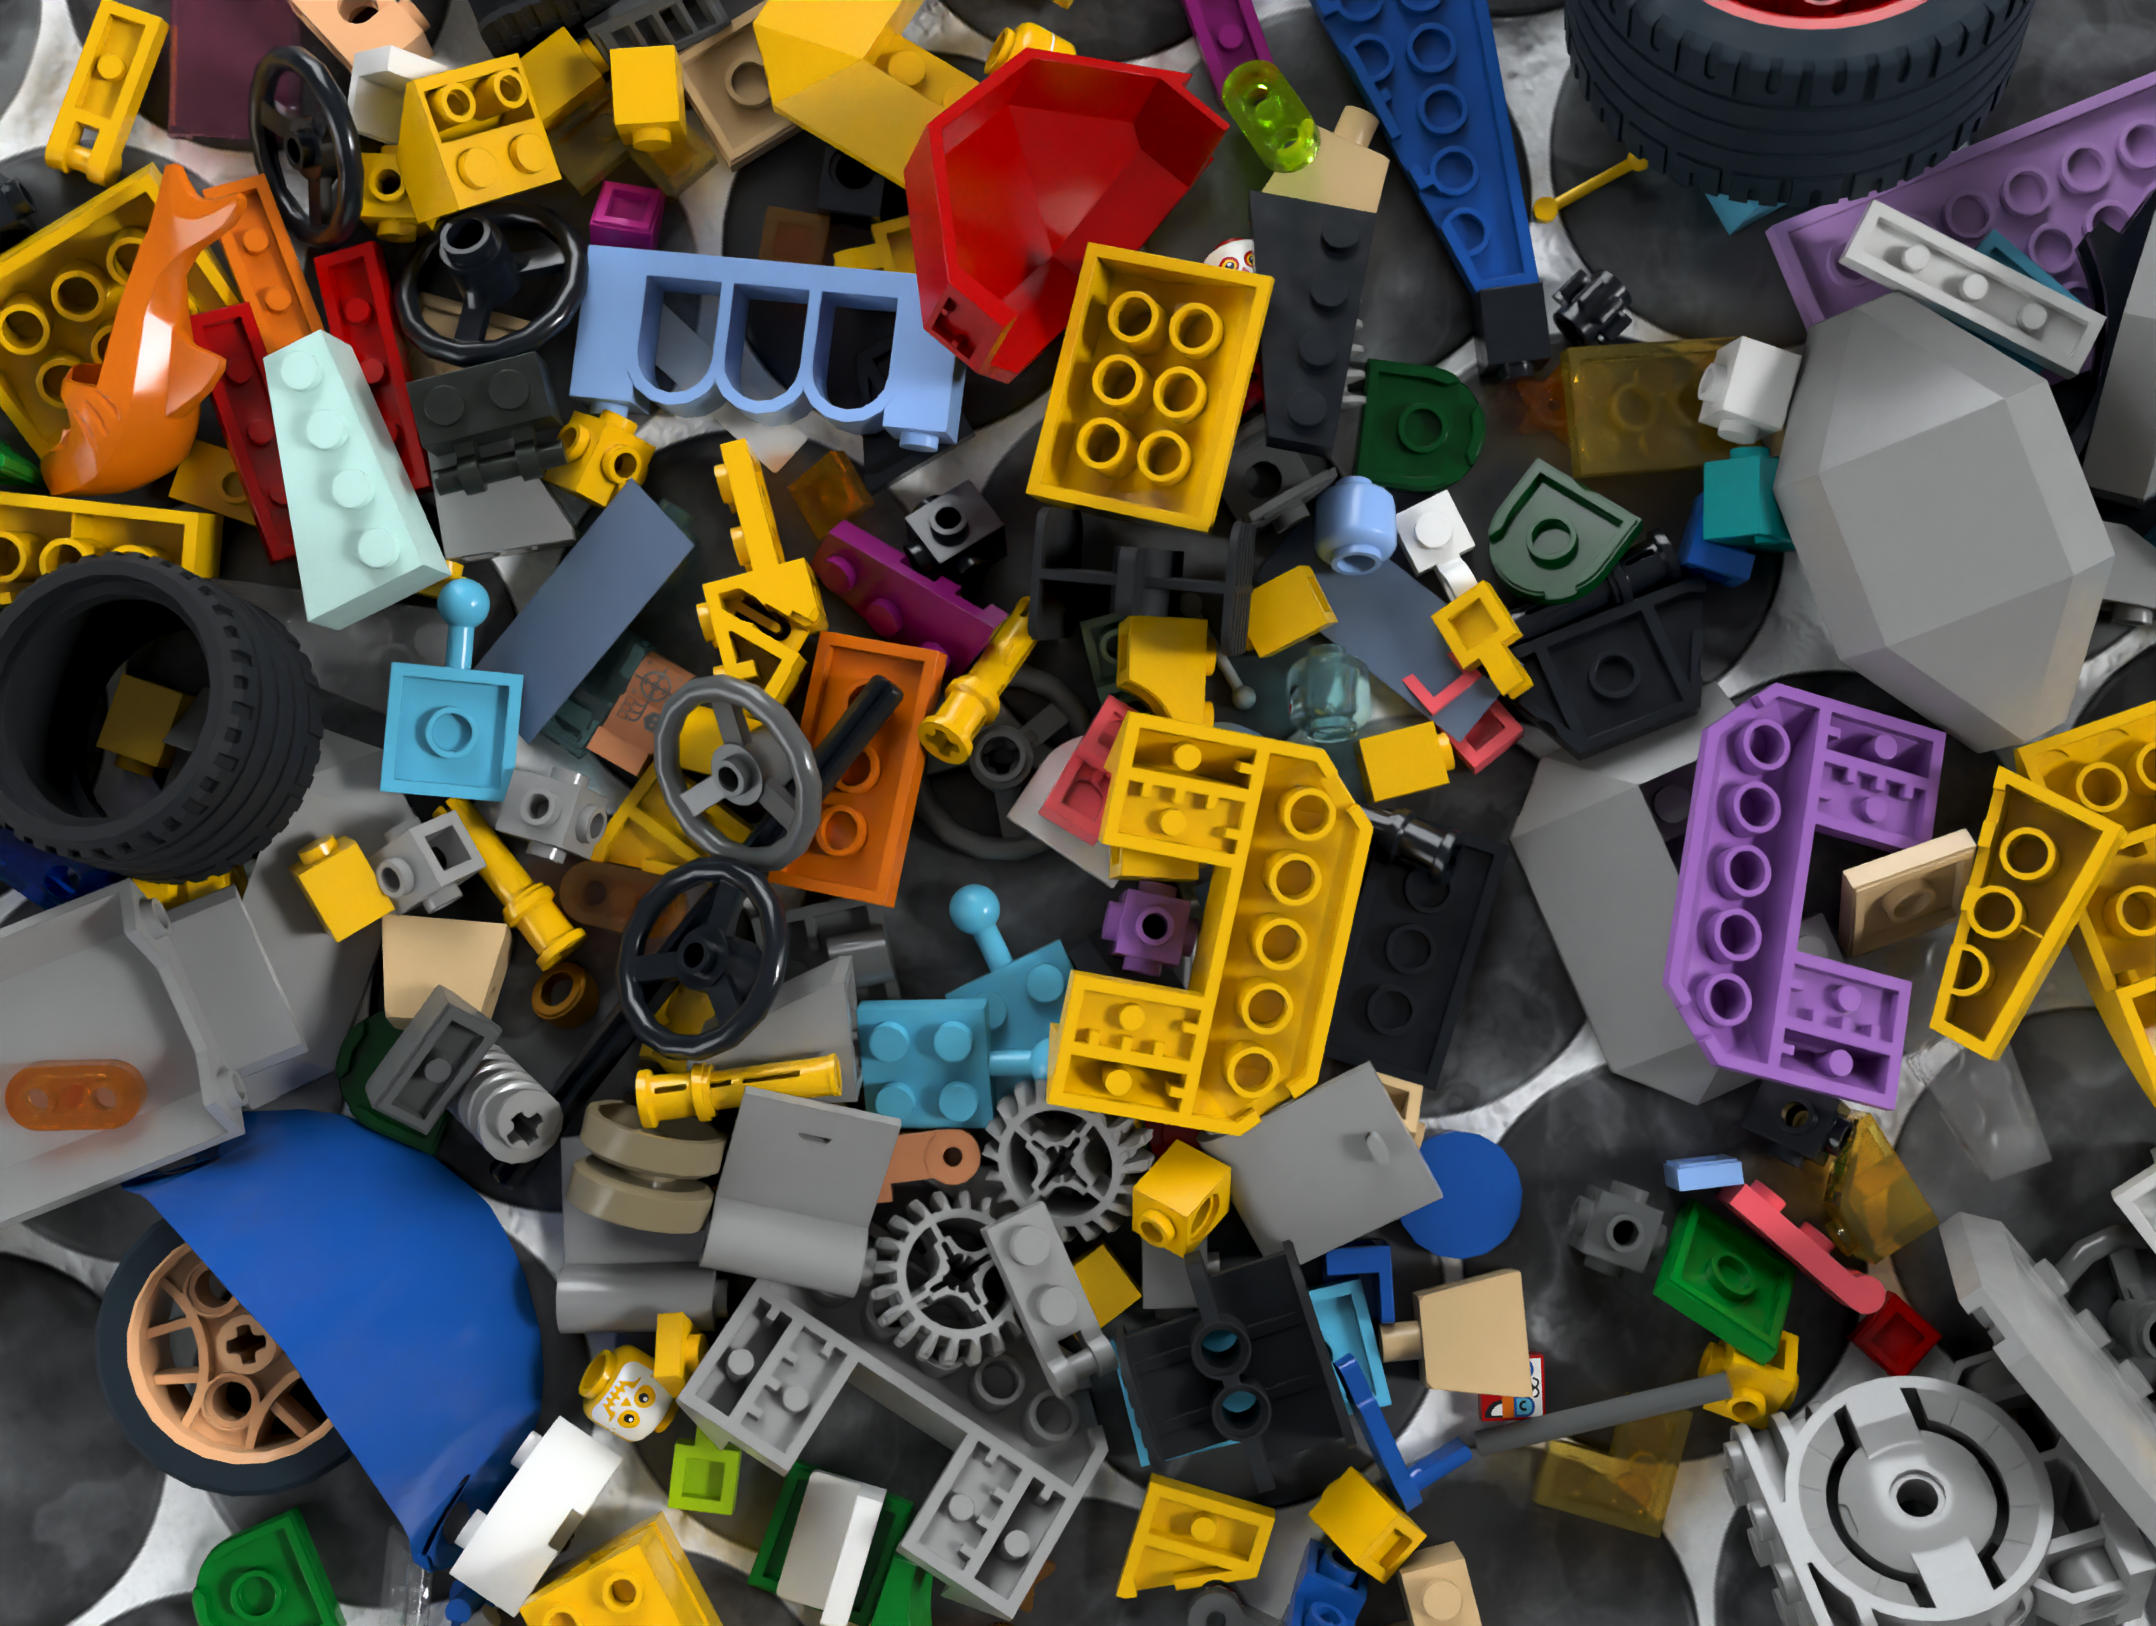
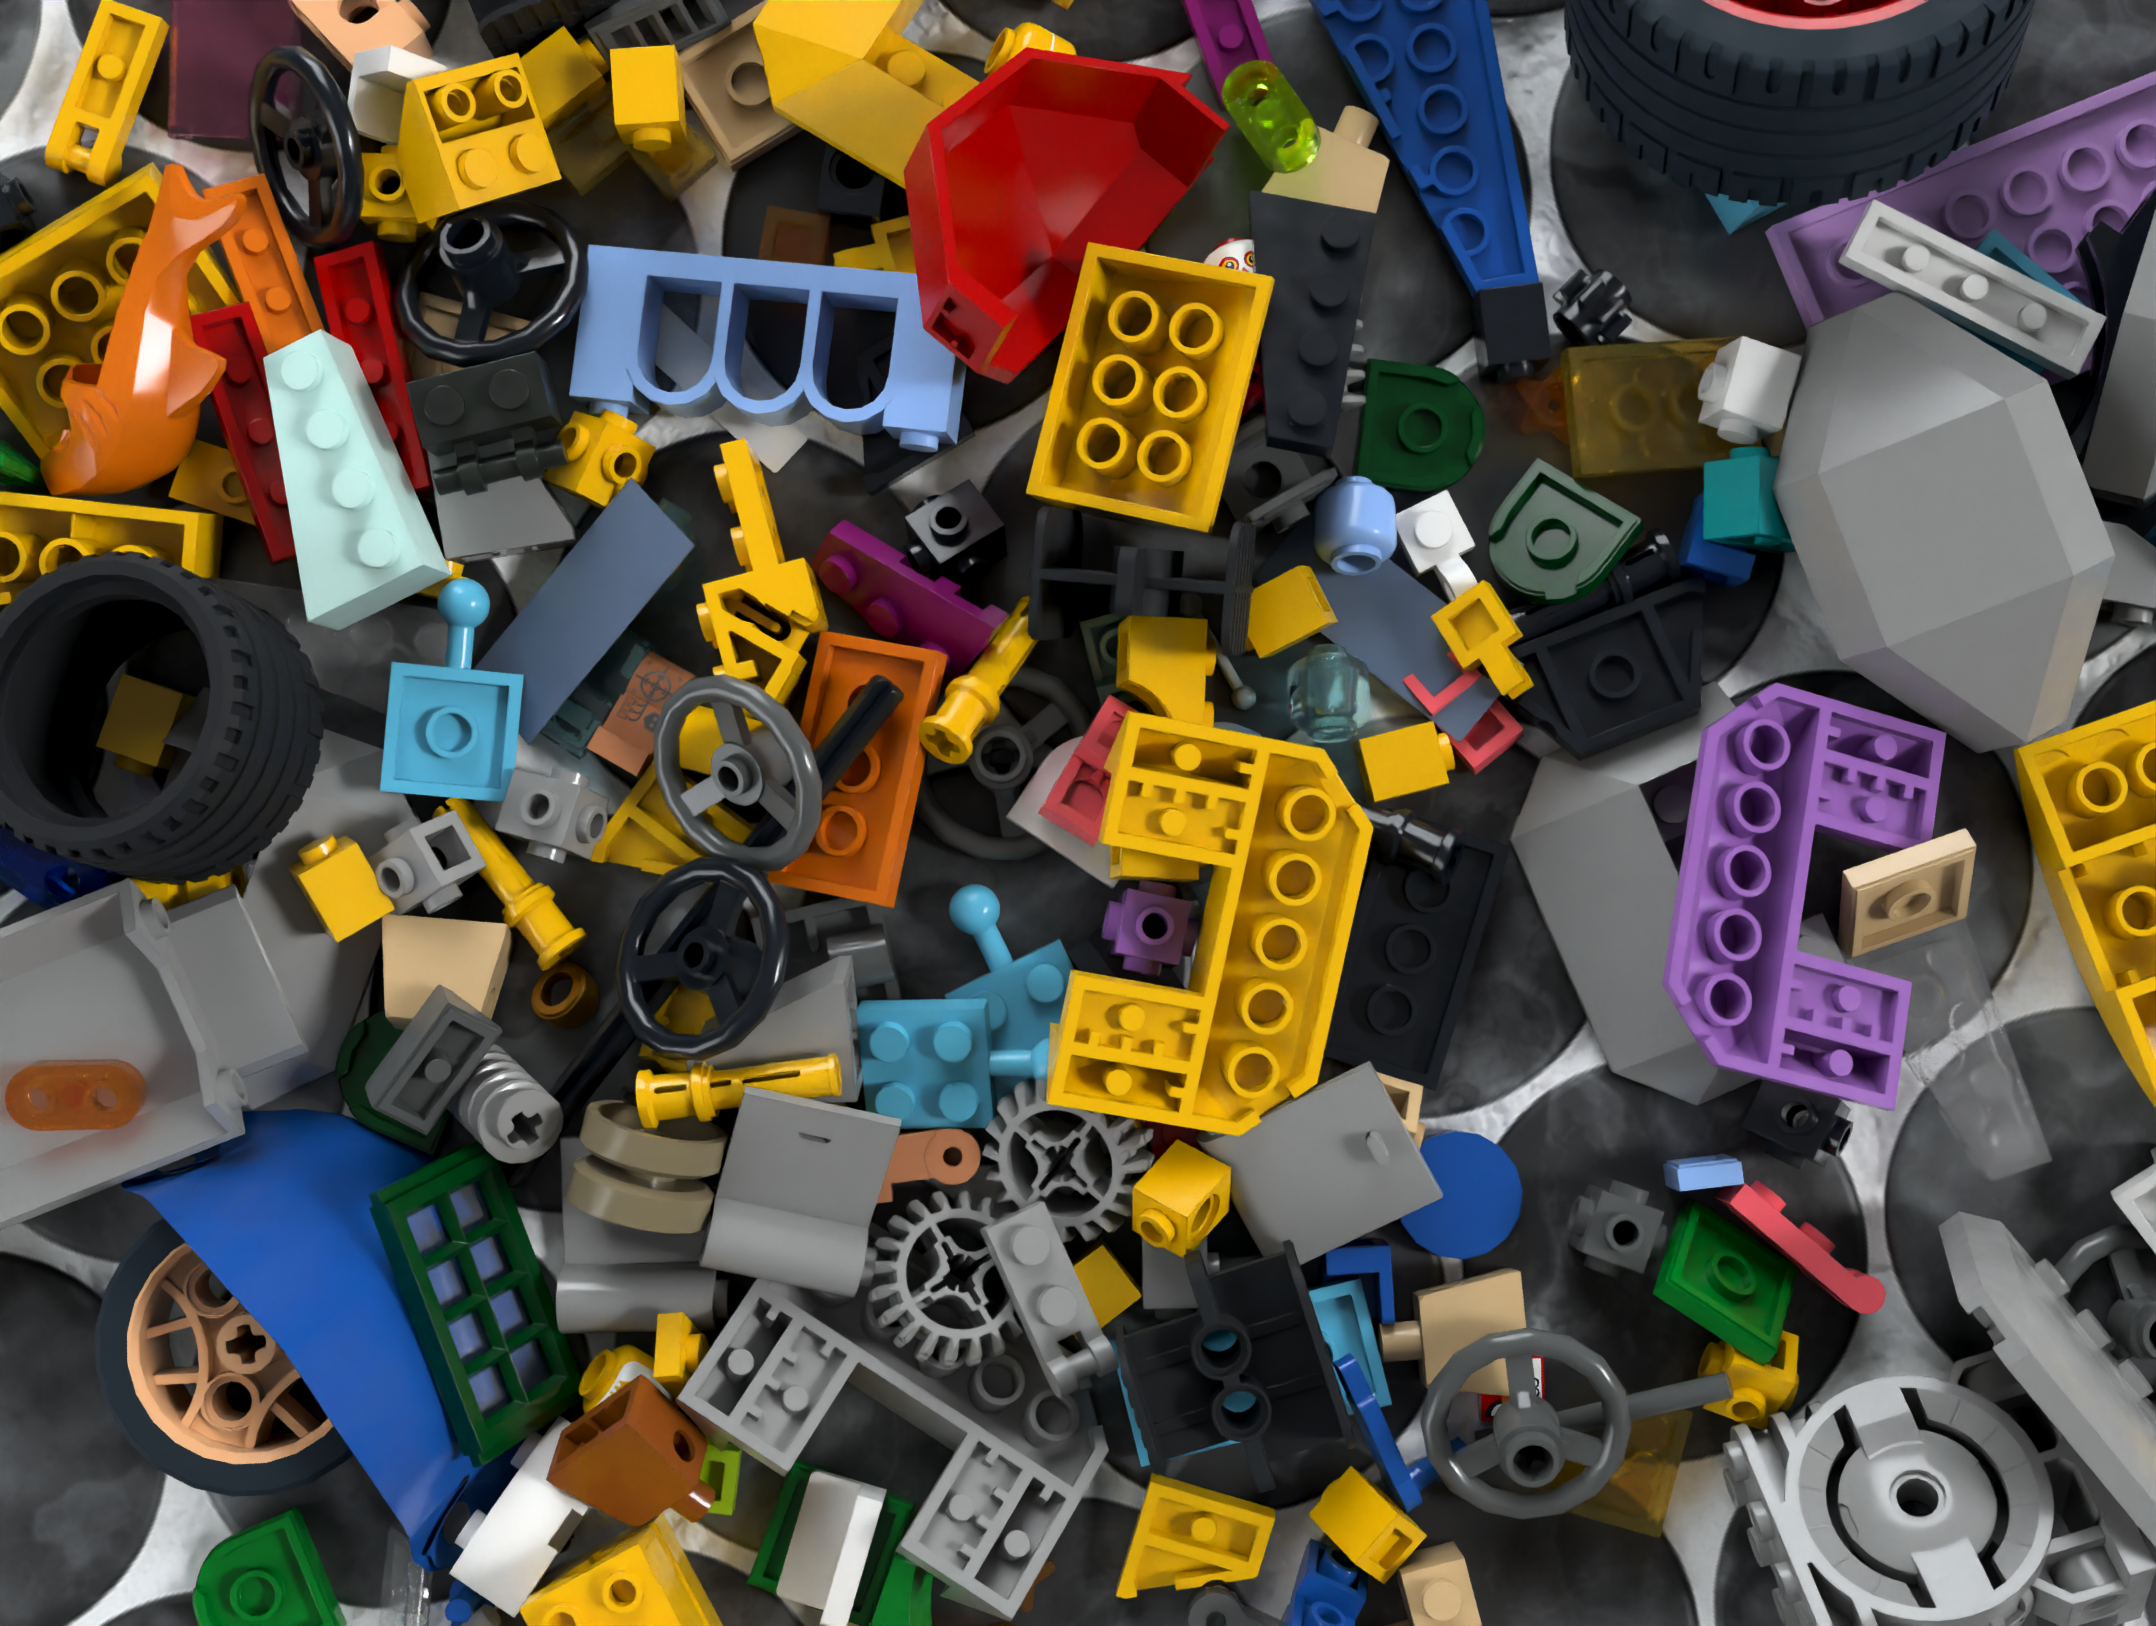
clear orange plate [559,861,690,938] -> none
dark pink slope [589,181,666,251] -> none
clear orange plate [788,451,875,540] -> none
yellow hinge [1532,152,1649,224] -> none
clear yellow slope [1822,1109,1940,1265] -> none
red tile [1846,1290,1943,1377] -> none
yellow wedge [1929,765,2128,1062] -> none
none -> dark green piece [369,1140,584,1468]
none -> dark orange torso [546,1374,715,1527]
none -> dark grey piece [1420,1327,1632,1520]

